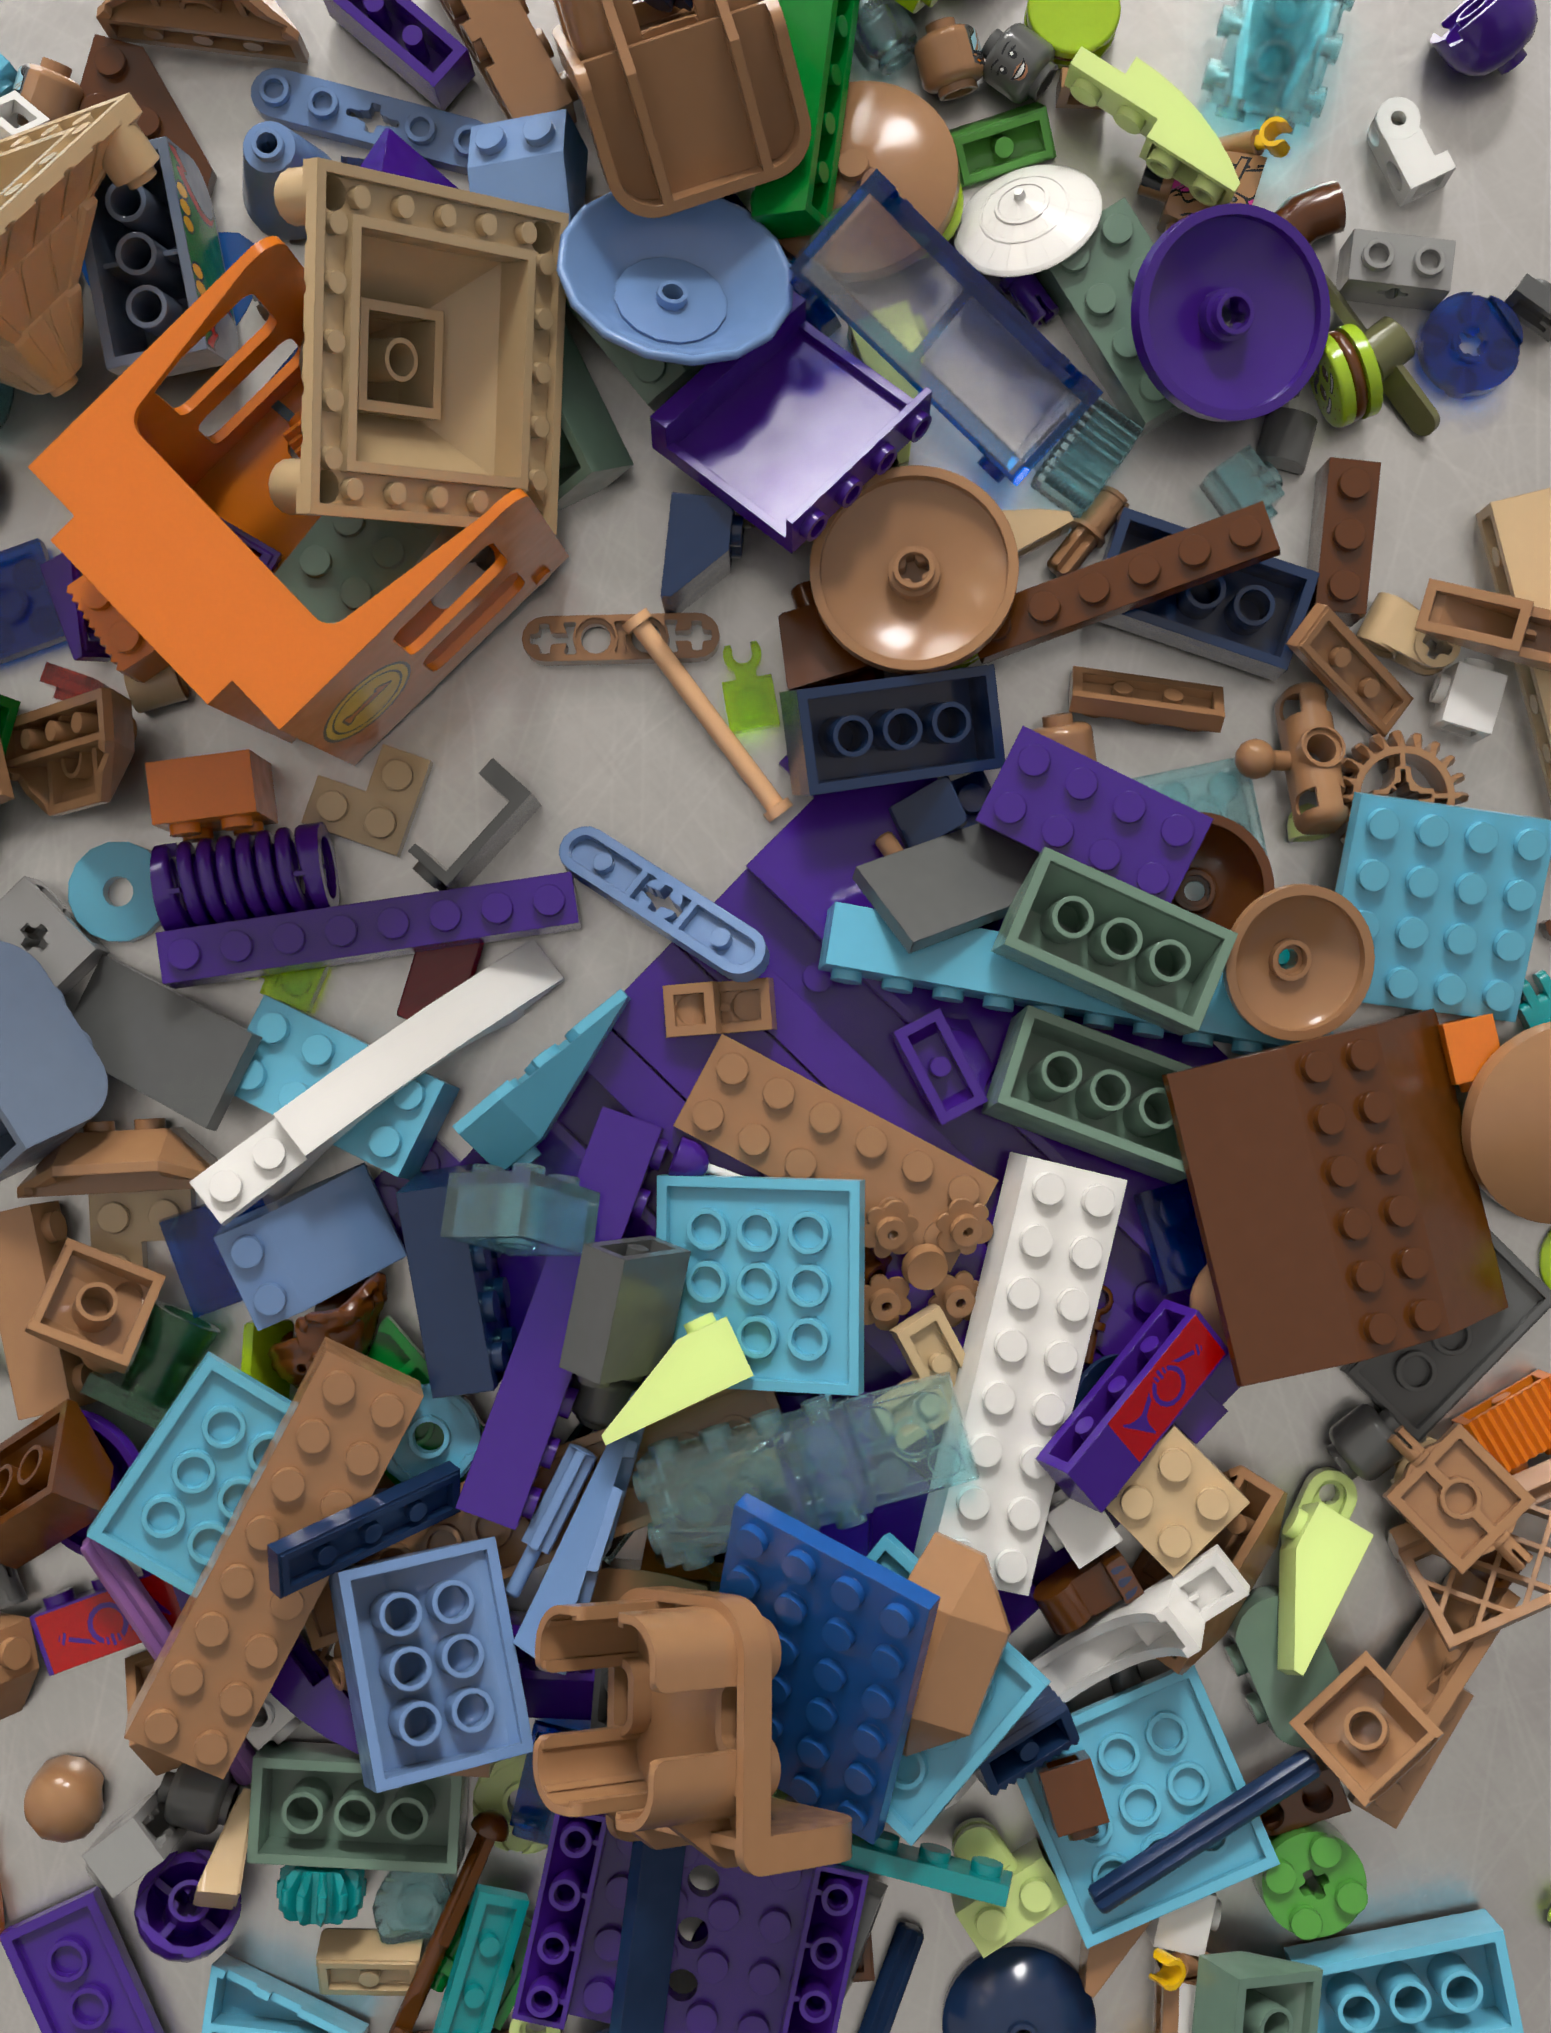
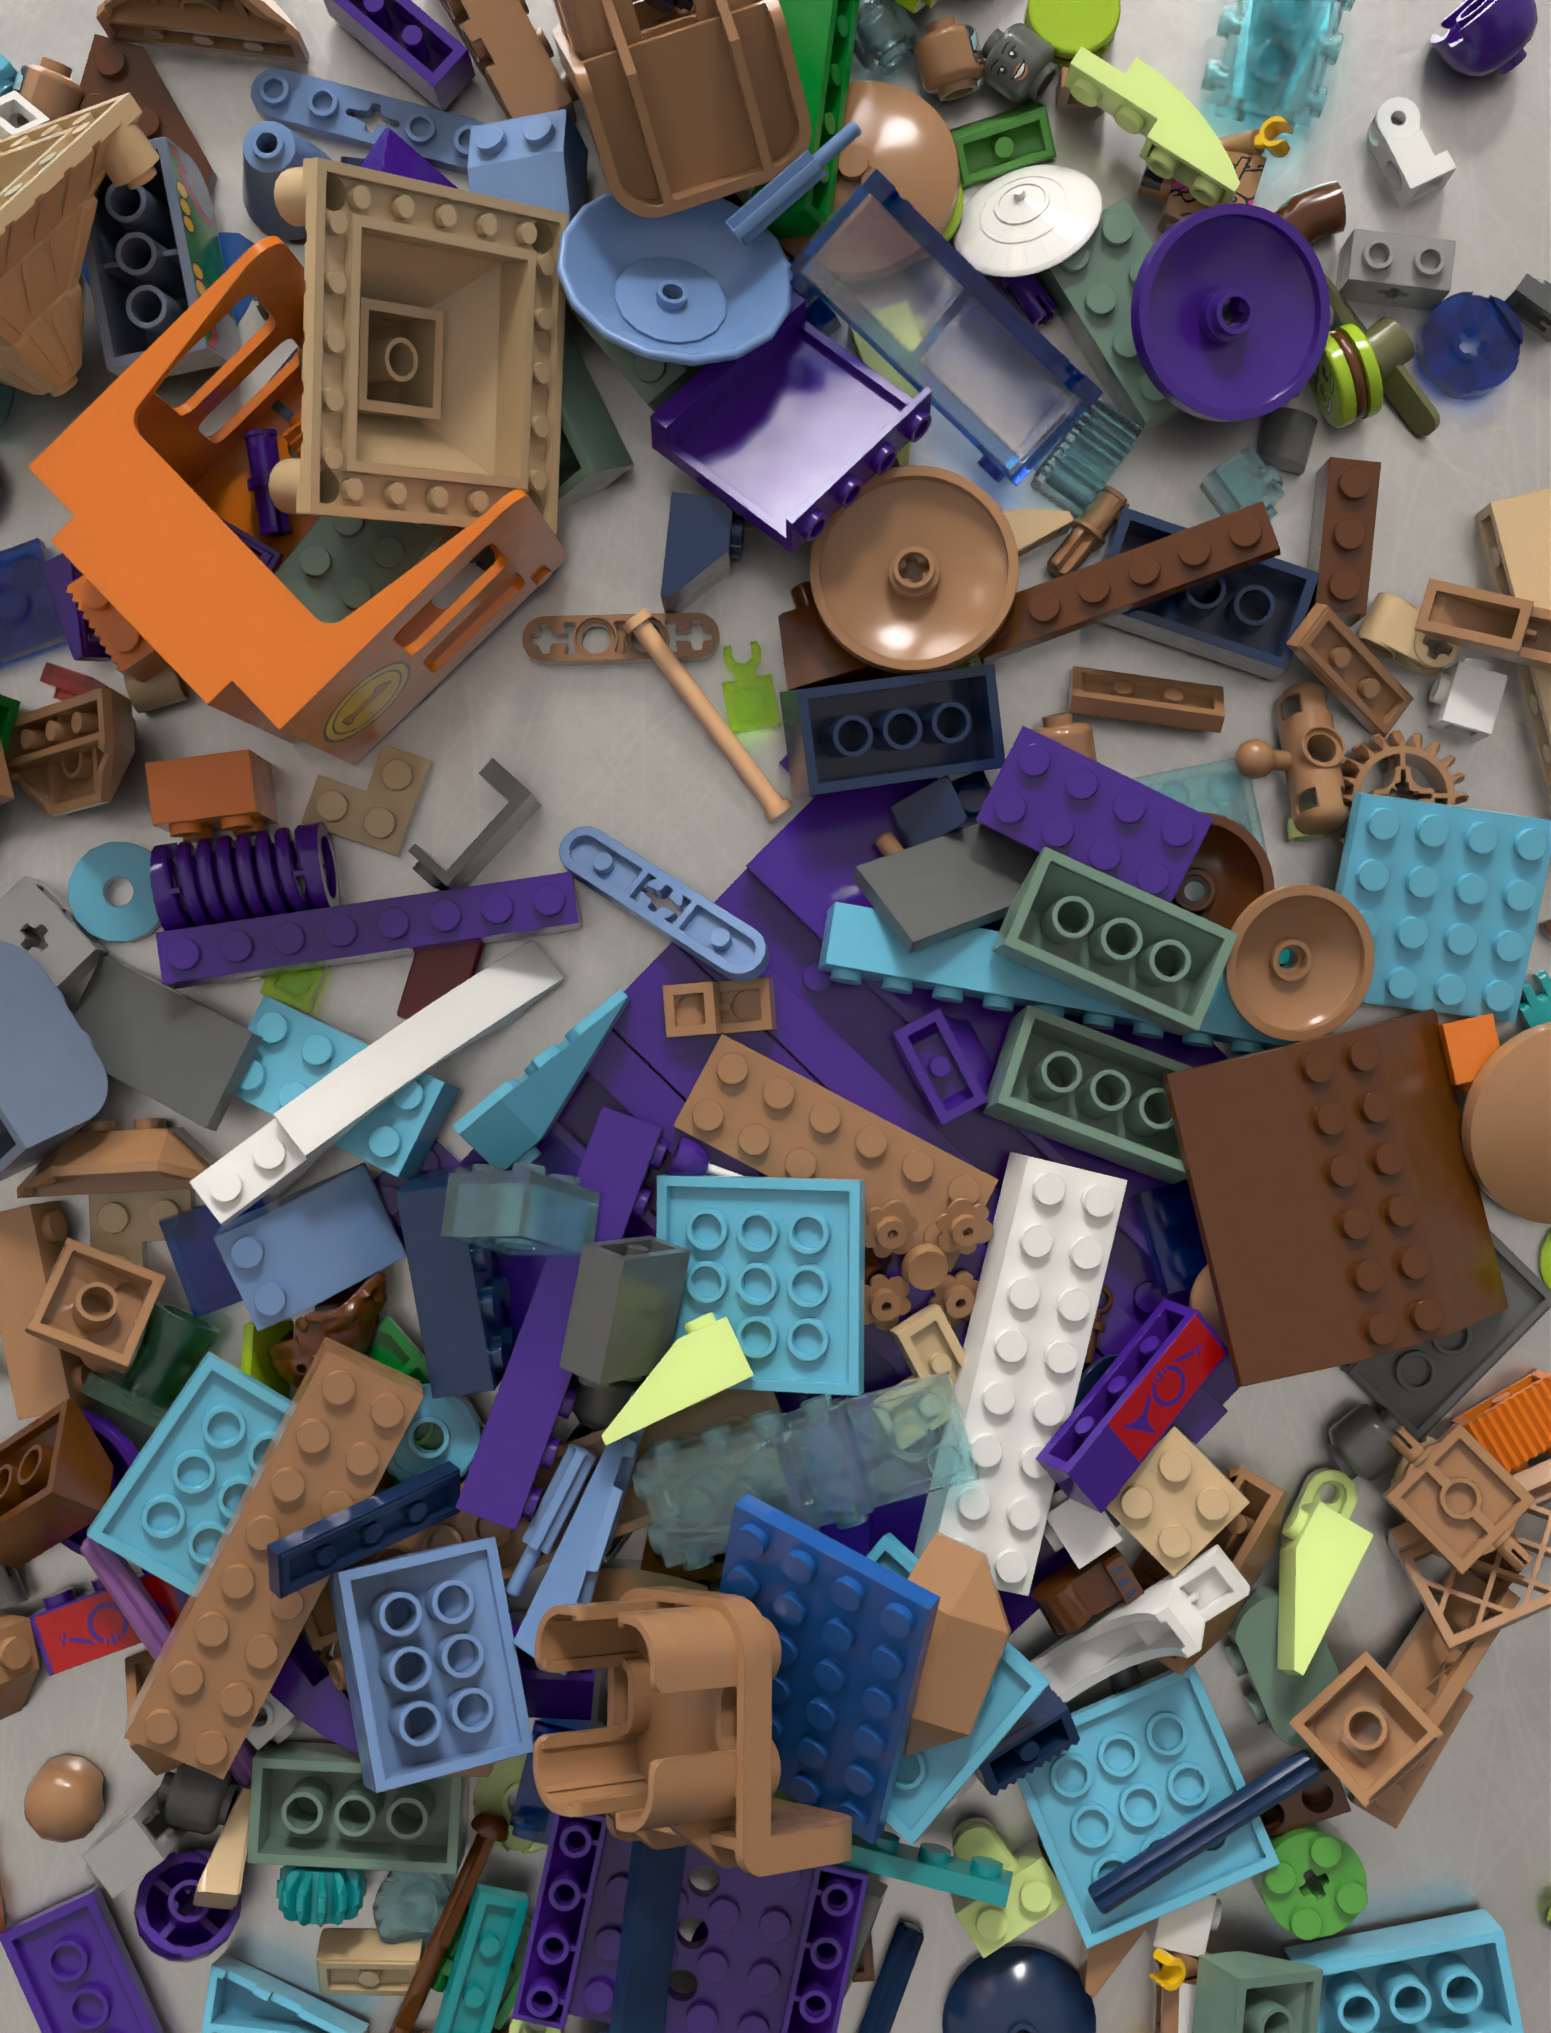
reddish brown brick [1035,1750,1110,1841] -> none
none -> dark purple pin [243,428,293,537]
none -> medium blue axle [725,121,861,246]

